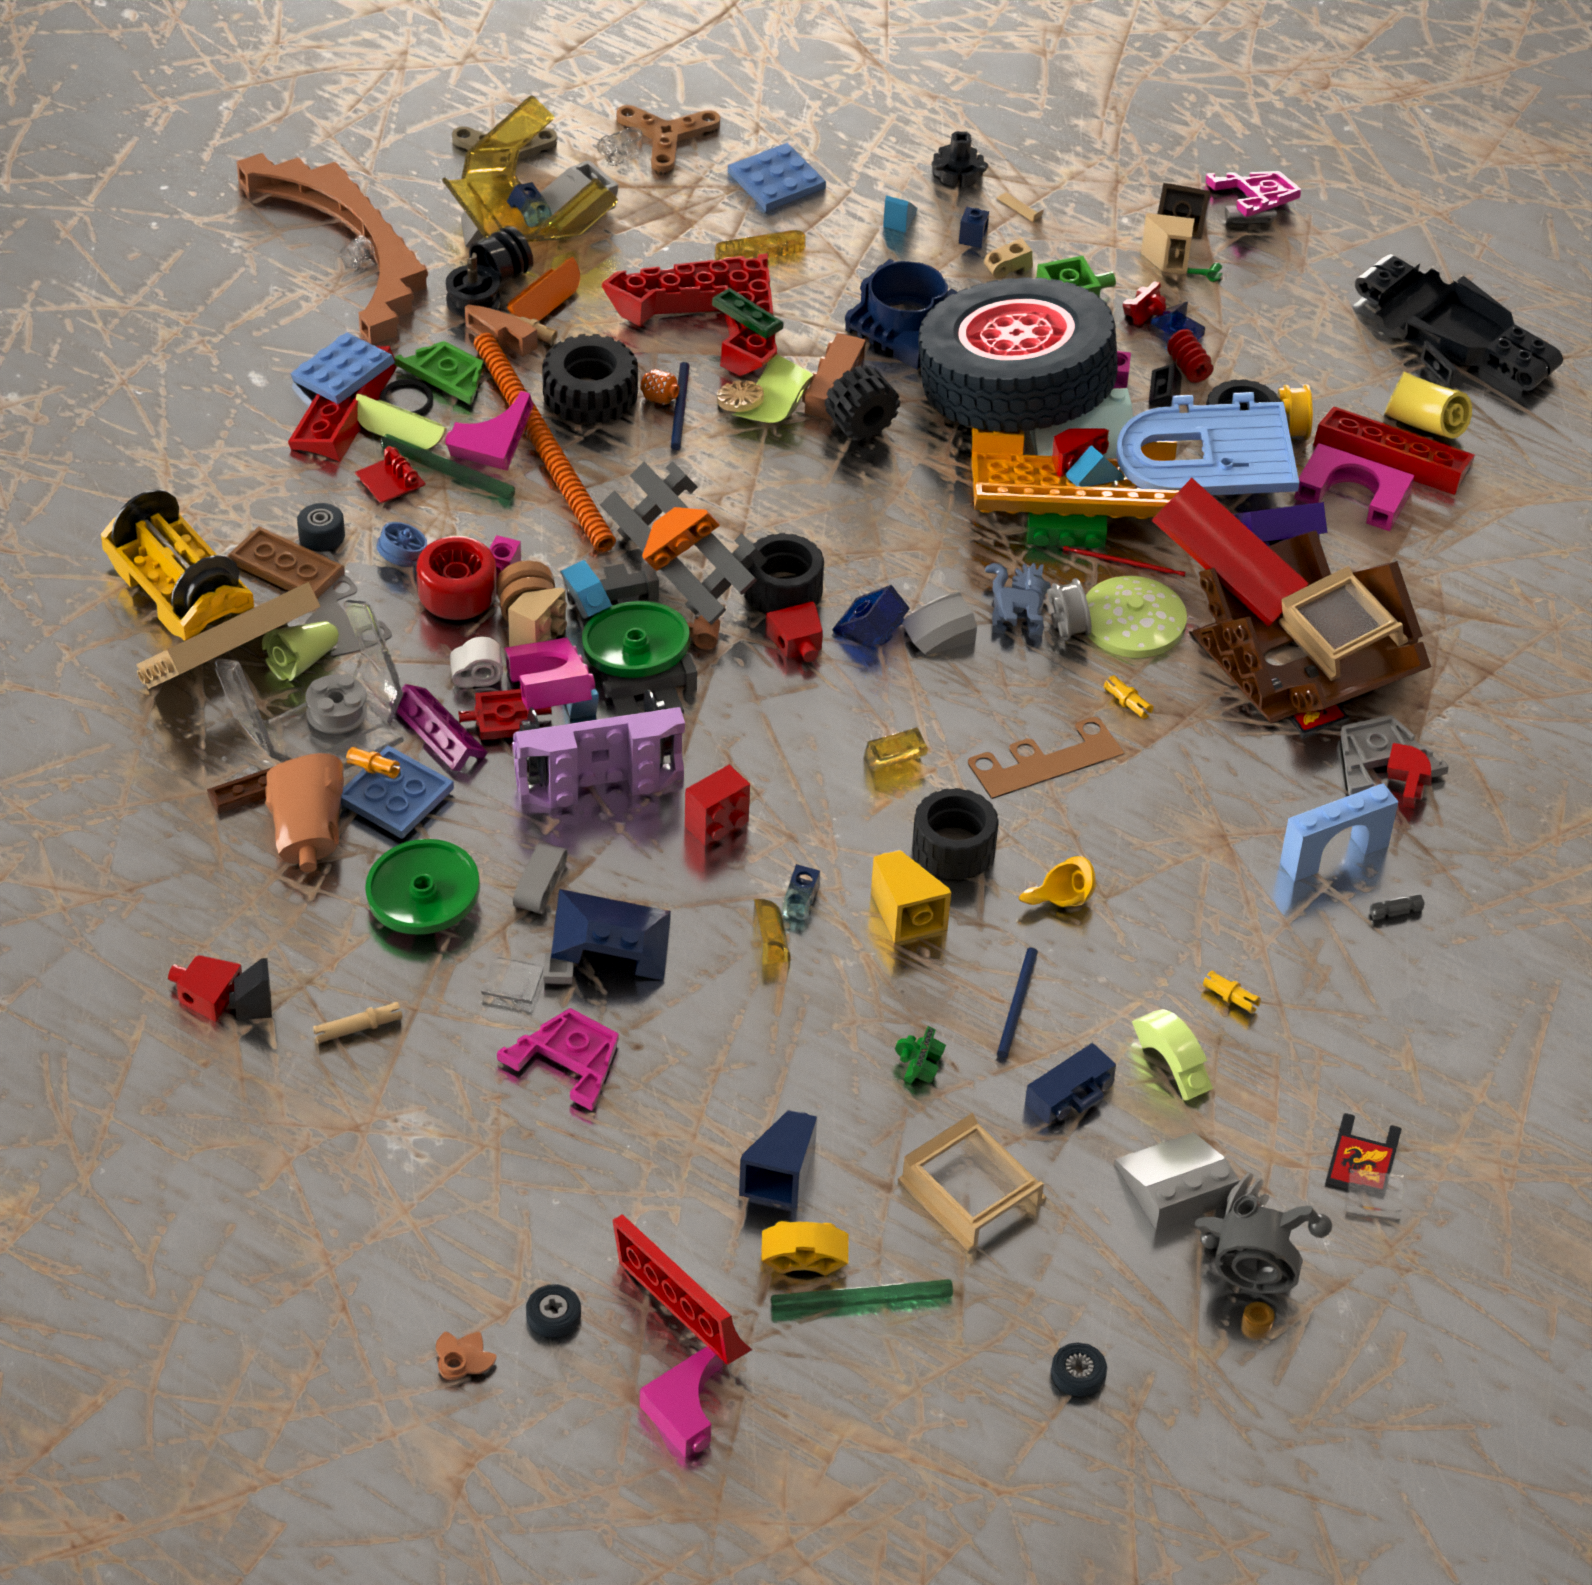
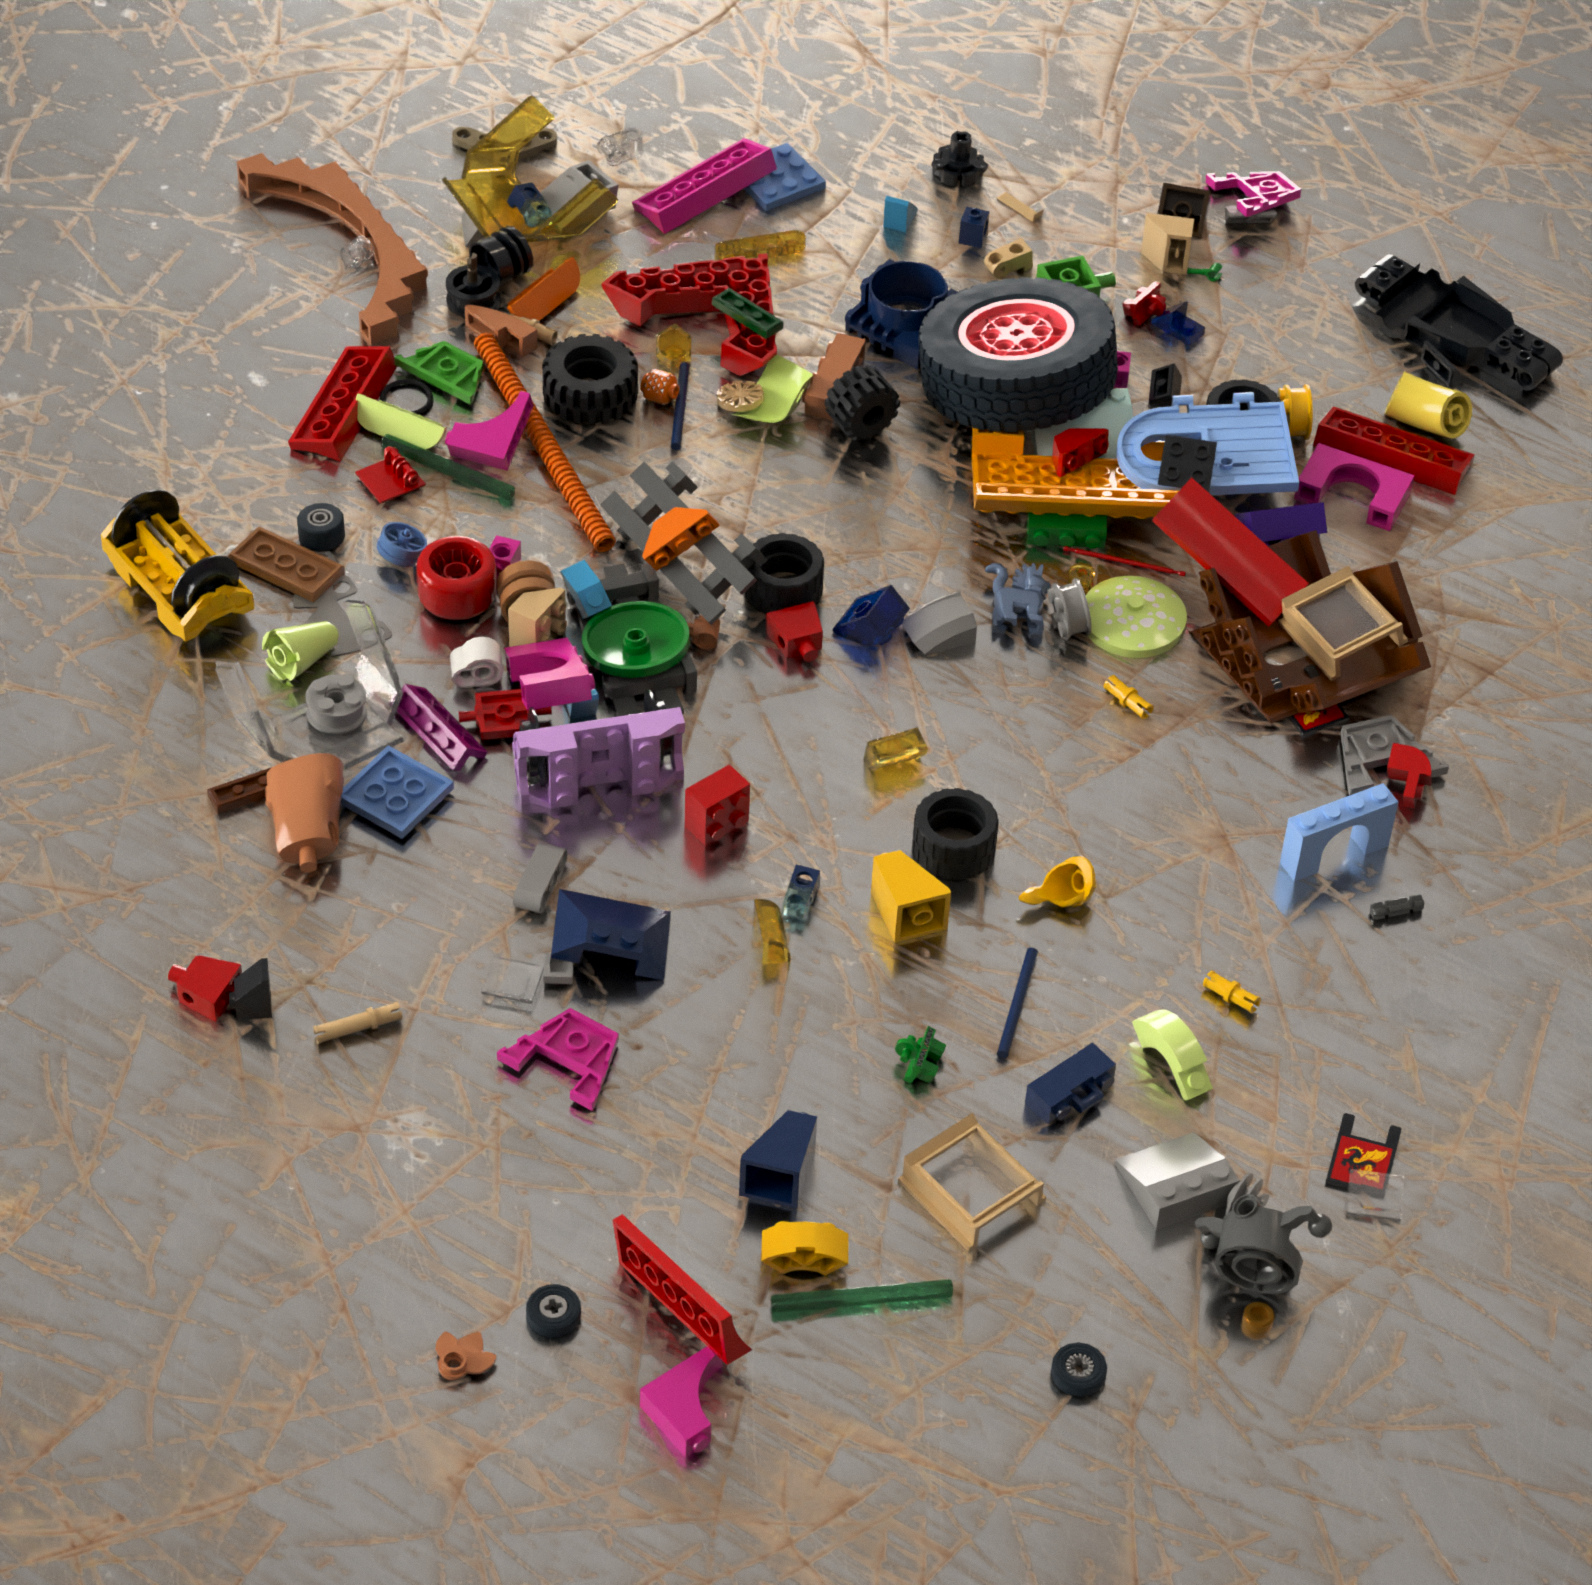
tan panel [136,582,321,689] -> none
medium blue plate [290,332,395,404] -> none
light orange pin [346,747,401,779] -> none
green dish [365,839,480,935] -> none
medium nougat piece [616,105,720,174] -> none
medium nougat piece [968,717,1125,798] -> none
dark azure slope [1066,446,1124,487] -> none
red piece [1167,329,1214,383] -> none
none -> dark pink arch [632,138,777,234]
none -> clear yellow panel [656,323,691,369]
none -> clear yellow wheel [1068,563,1095,595]
none -> black hinge [1158,435,1217,492]

